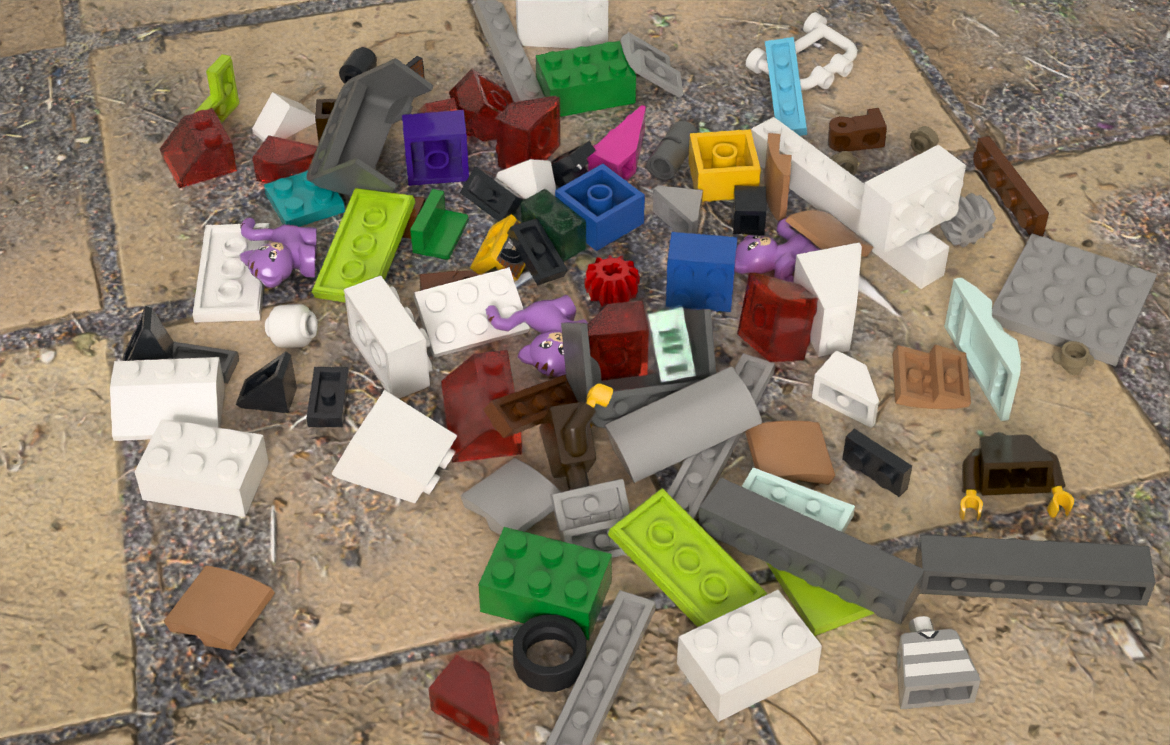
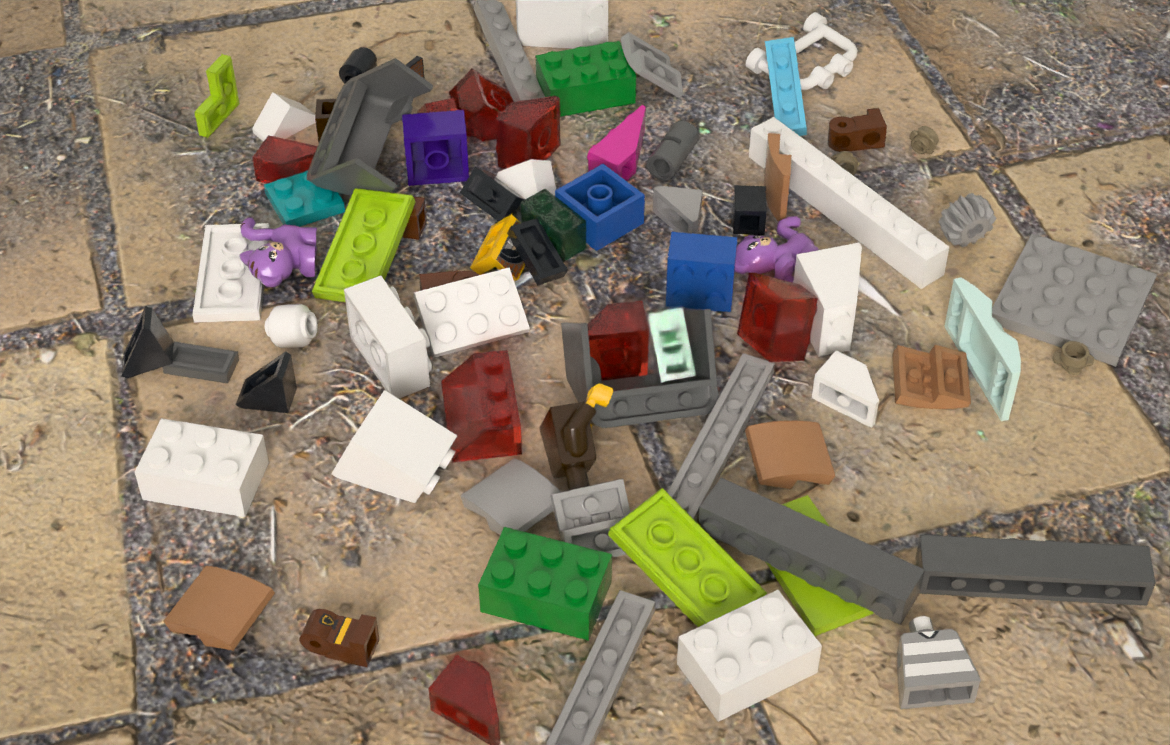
white slope [110,357,225,441] -> none
clear red slope [159,108,237,188] -> none
black plate [306,367,350,427] -> none
green panel [410,189,469,260] -> none
reddish brown plate [483,374,578,438] -> none
medium lavender animal [485,295,594,377] -> none
black tyre [513,615,586,692] -> none
black slope [551,140,596,187] -> none
red gear [584,254,640,308] -> none
light grey brick [605,366,762,483] -> none
yellow brick [688,129,761,202] -> none
light aqua plate [742,467,855,533] -> none
medium nougat slope [786,210,874,258] -> none
black plate [842,428,912,497] -> none
white brick [858,145,966,253] -> none
dark brown torso [959,432,1074,521] -> none
reddish brown plate [973,136,1049,237] -> none
none -> reddish brown leg [299,609,380,668]

